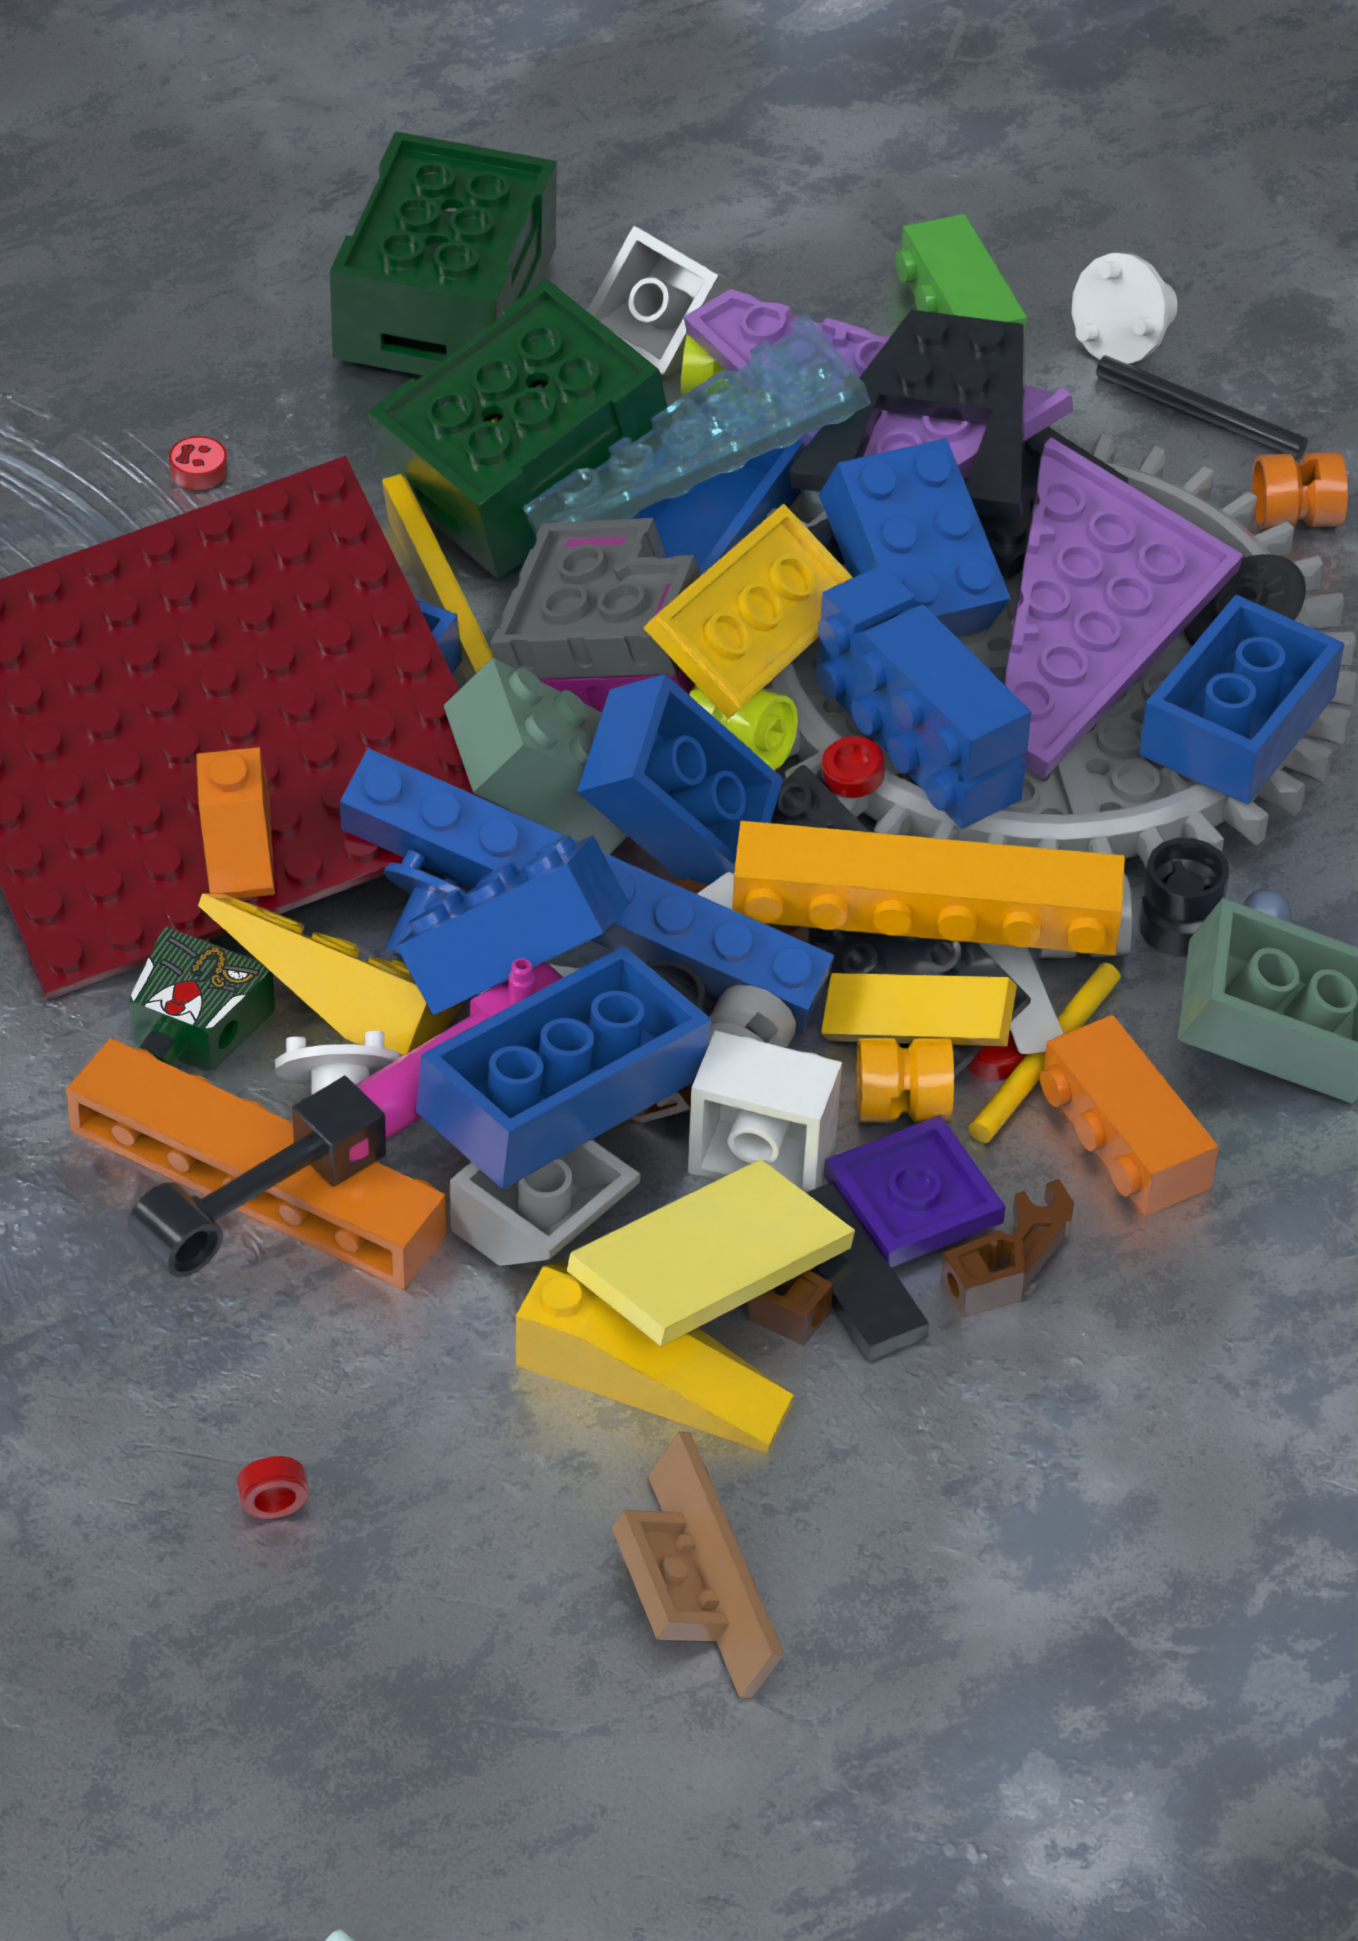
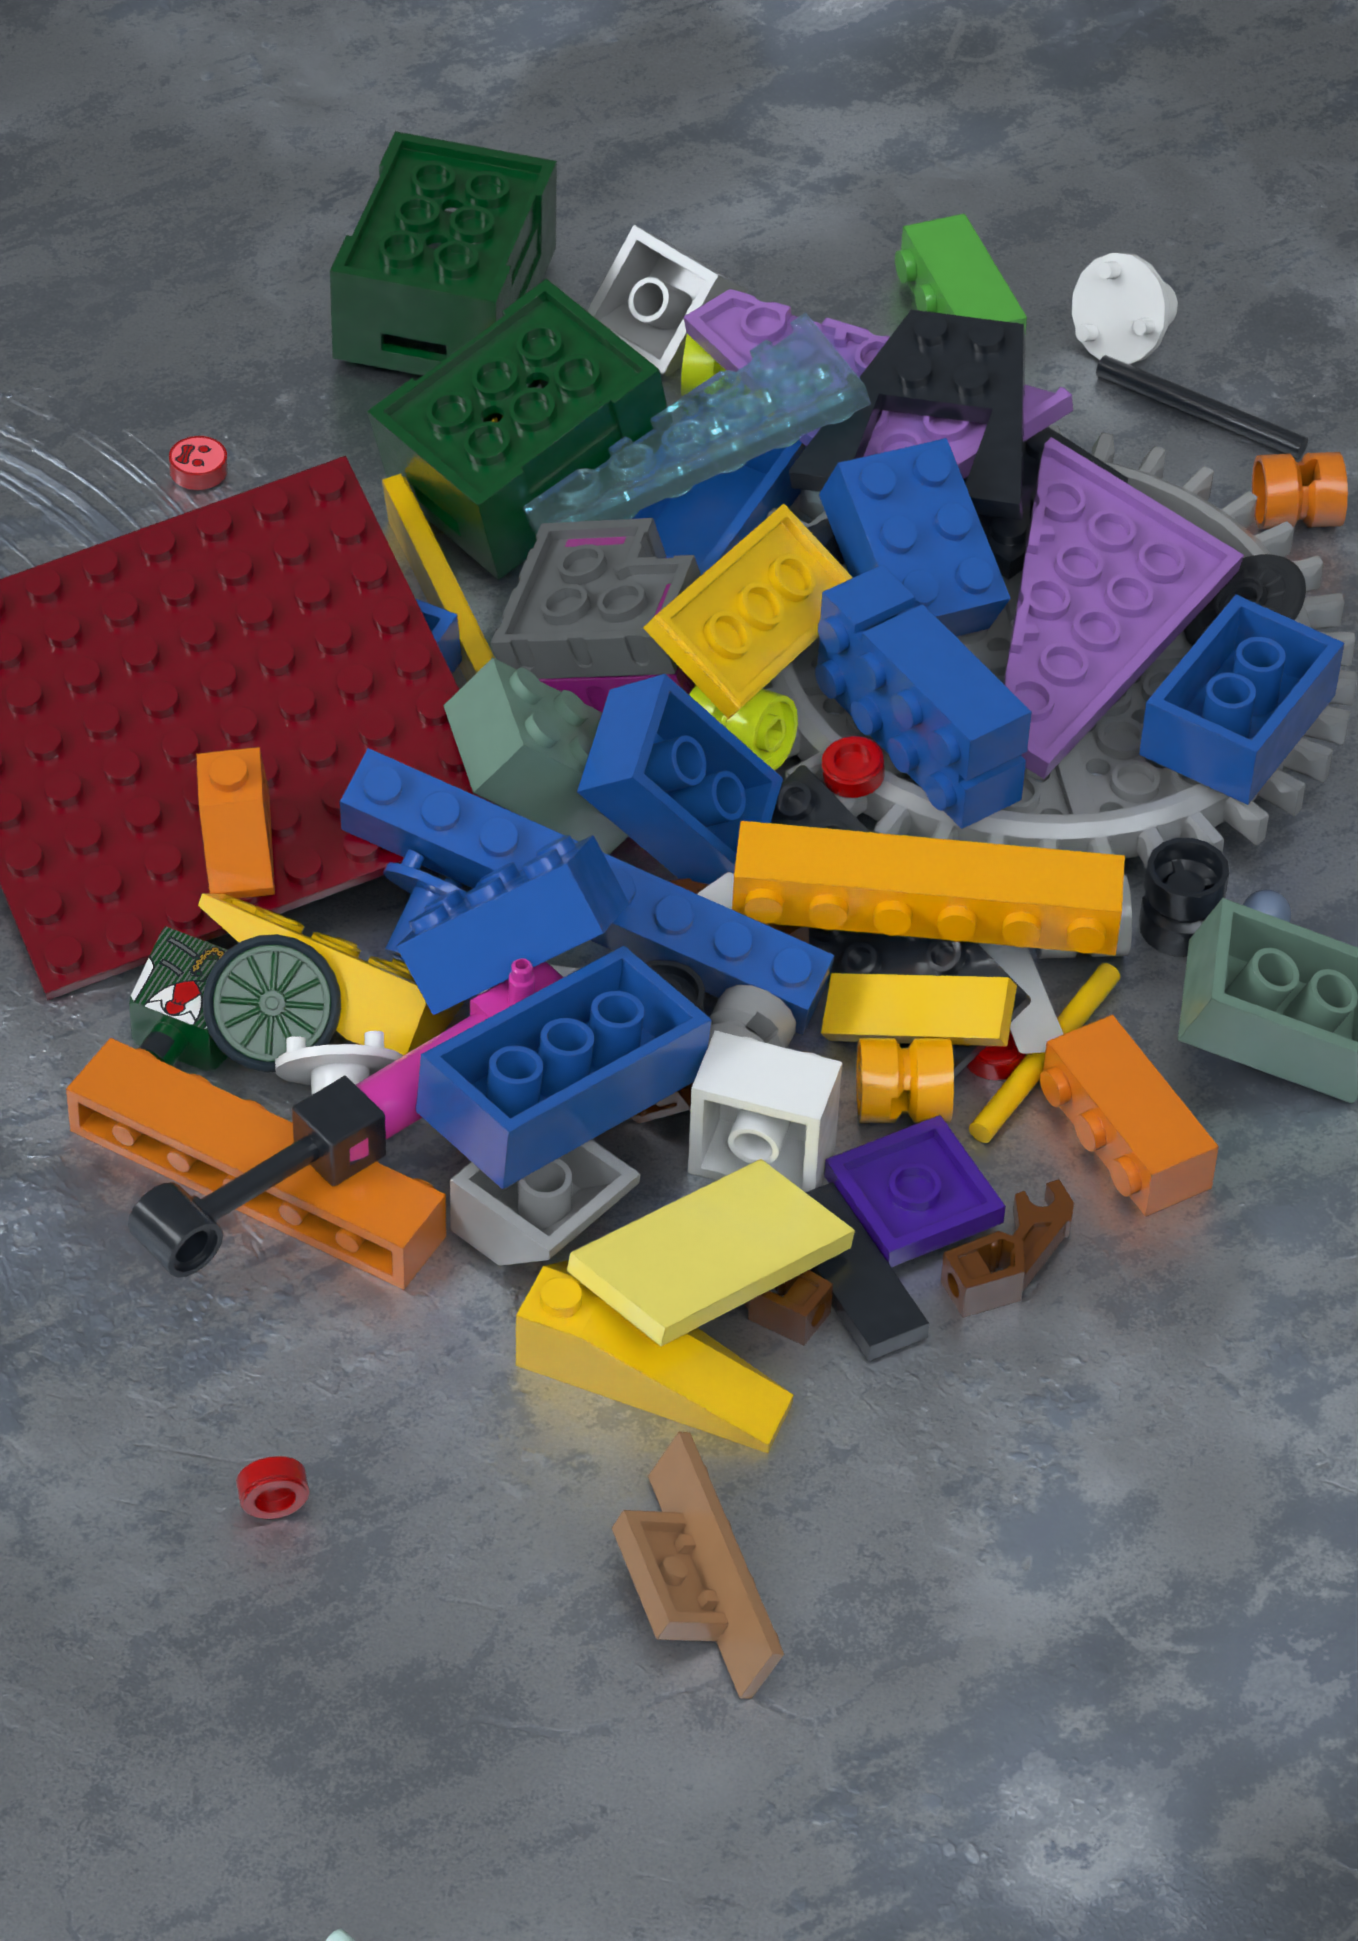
none -> wheel [203,934,341,1073]

